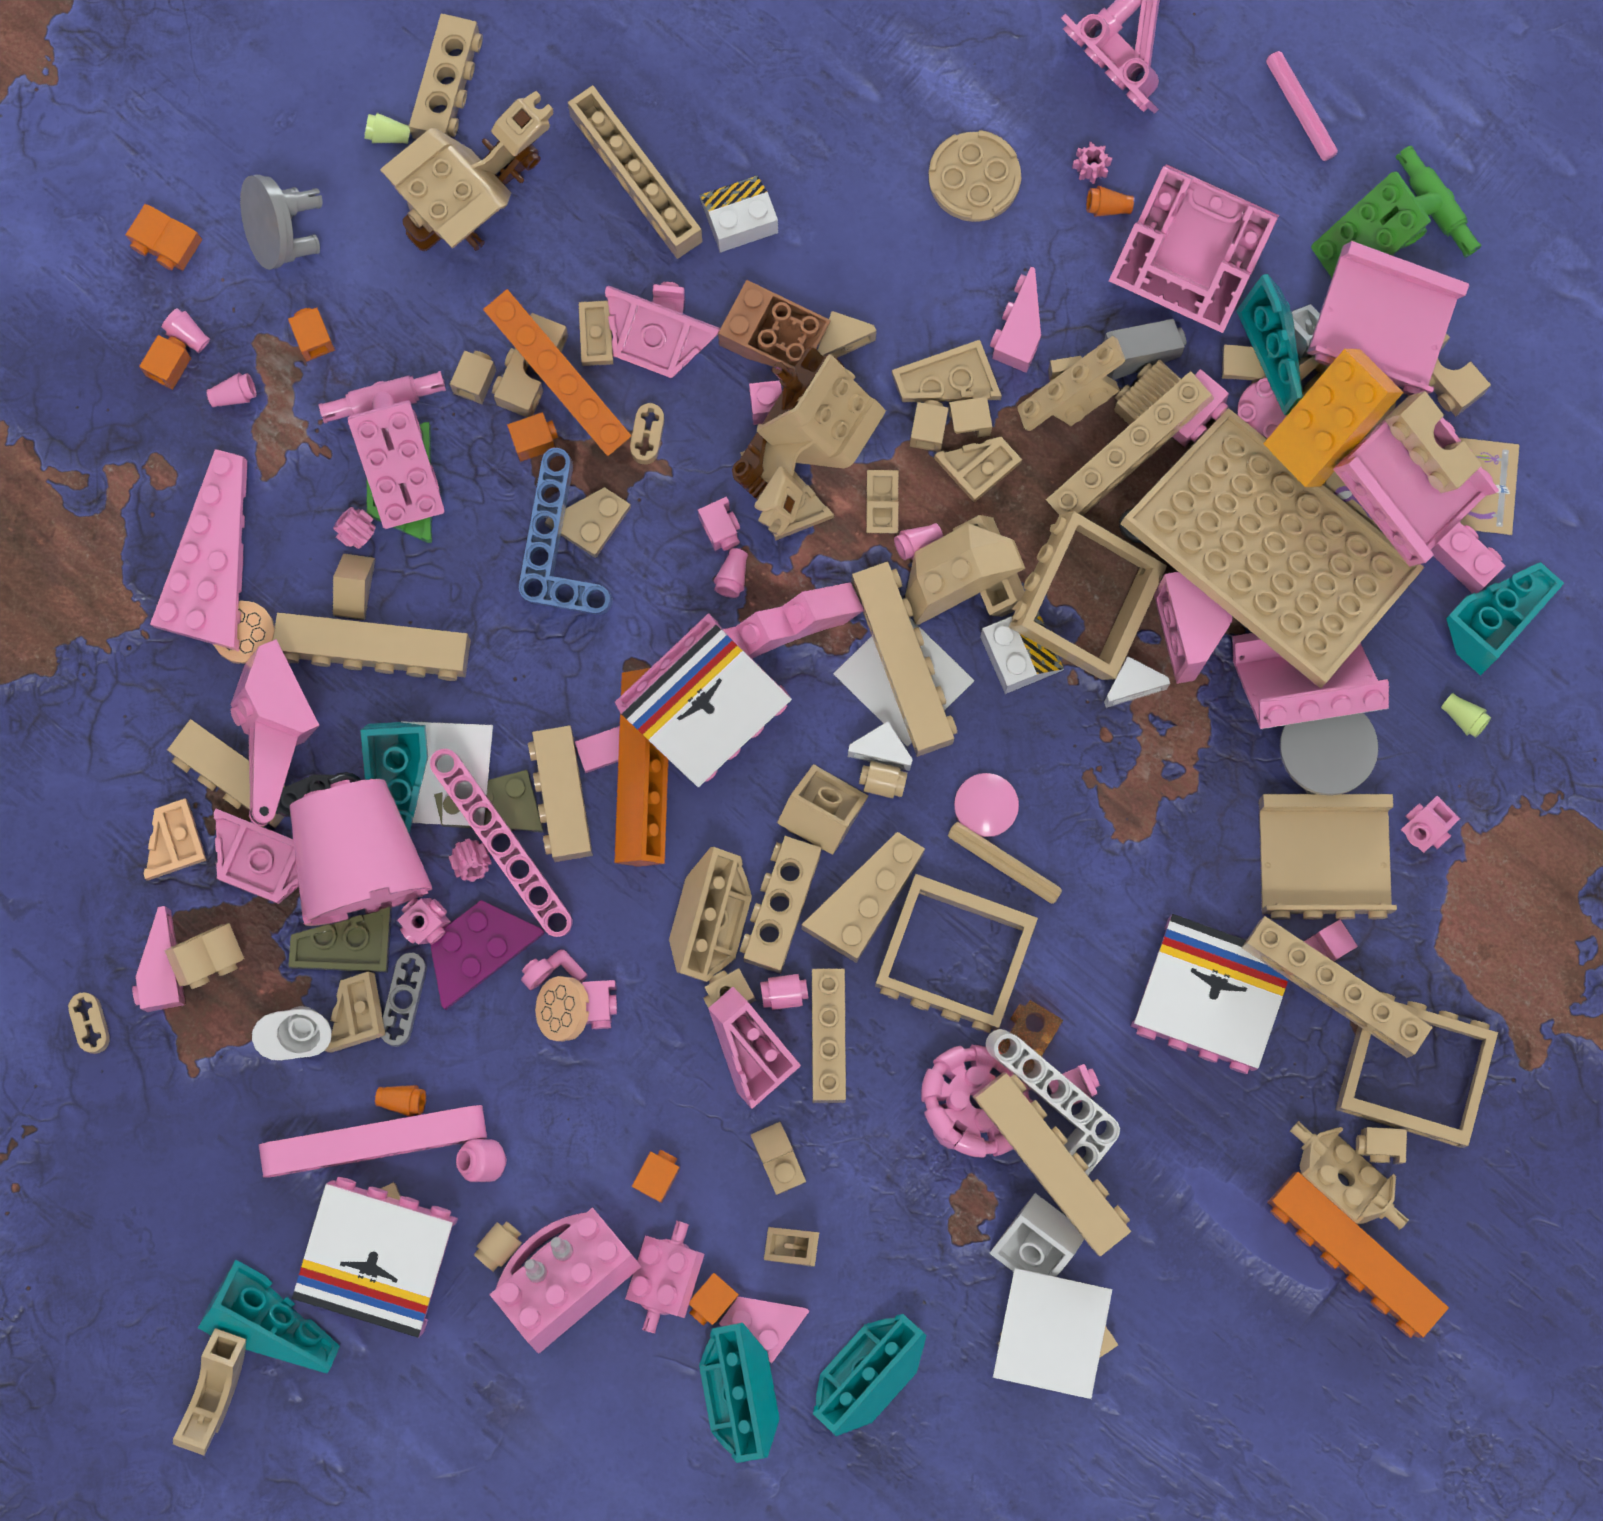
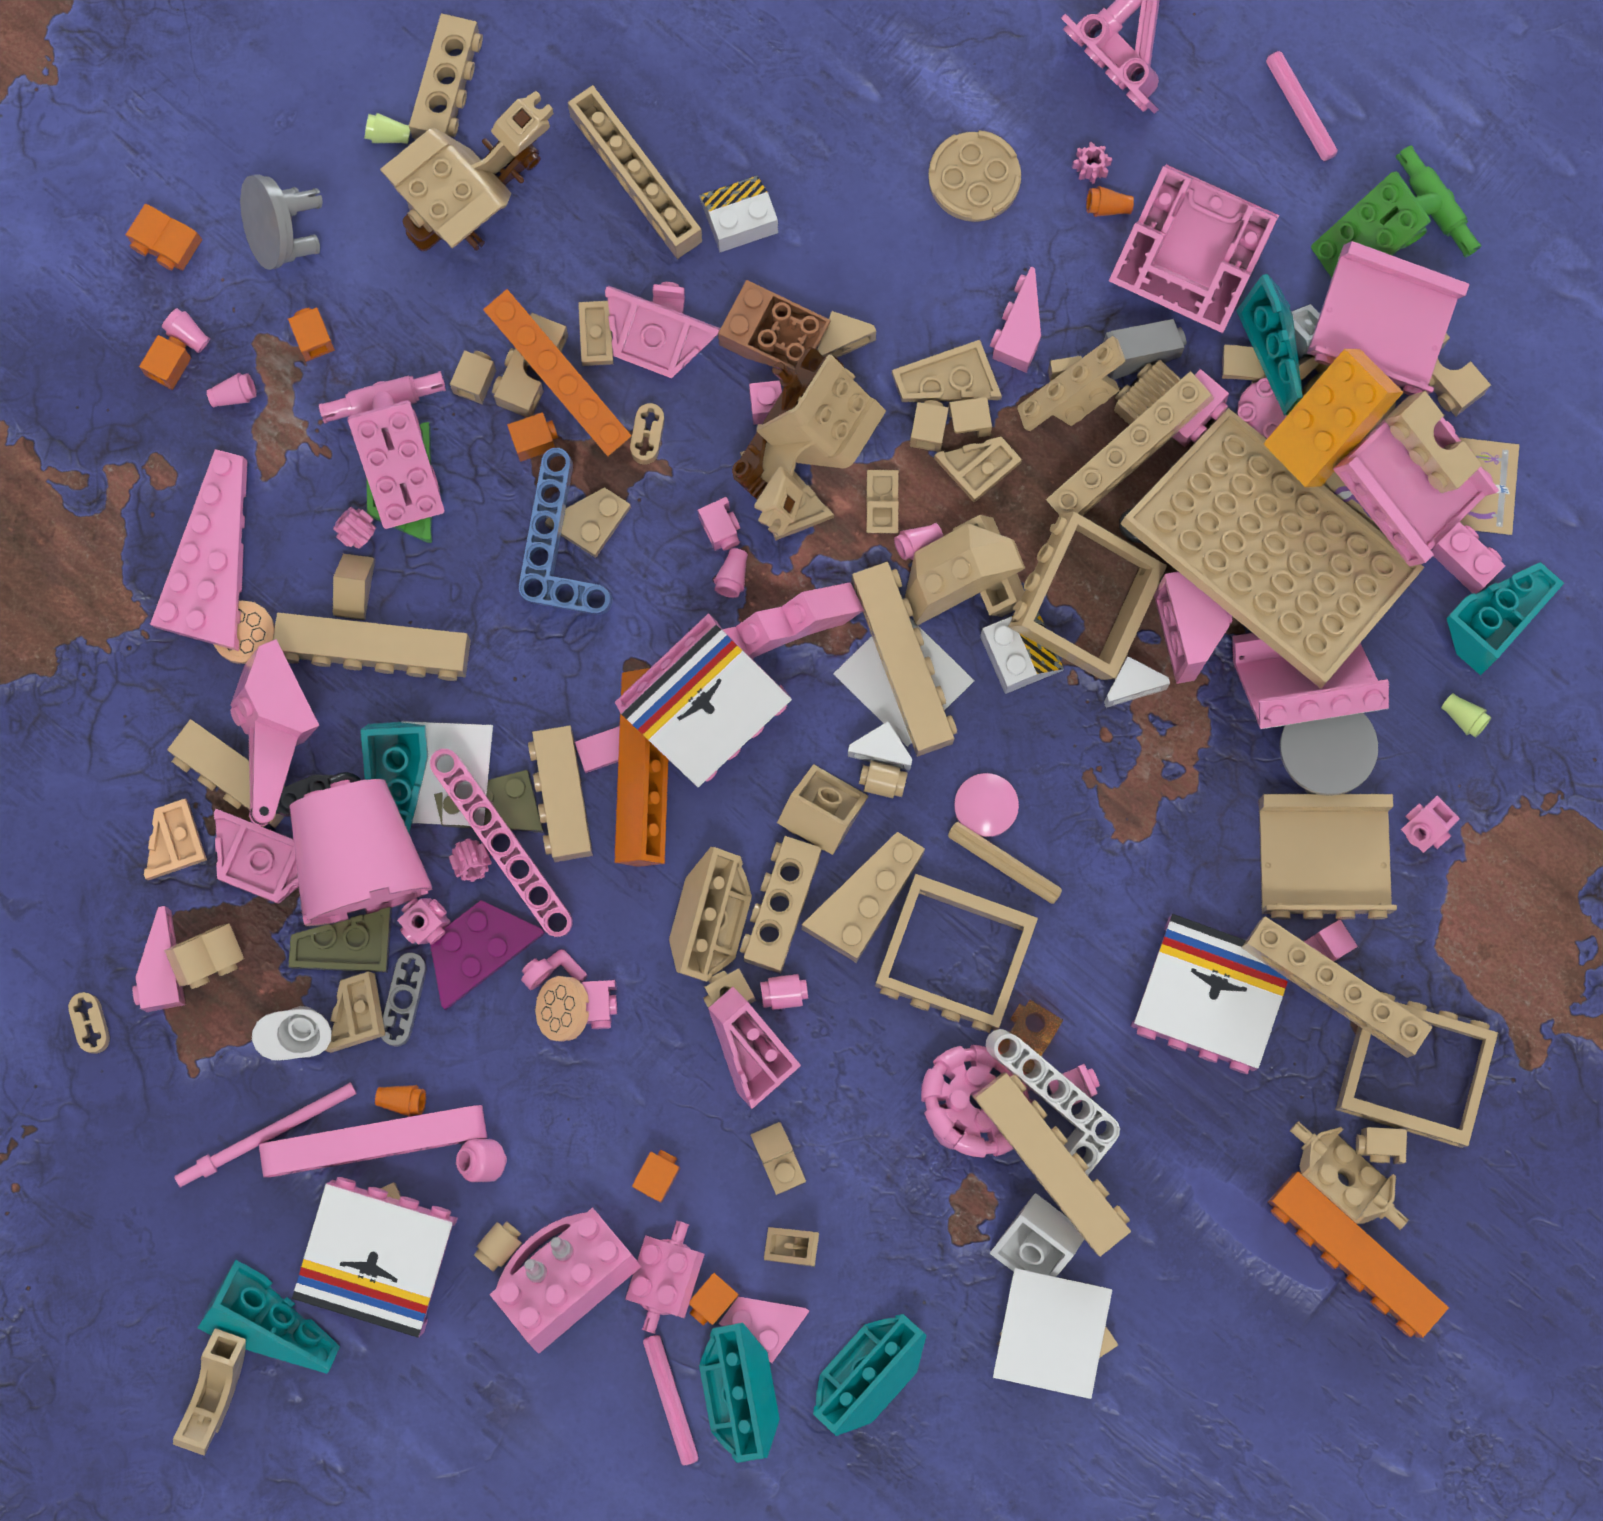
tan brick [812,969,846,1103] -> none
none -> bright pink bar [174,1082,357,1187]
none -> bright pink axle [643,1335,699,1465]

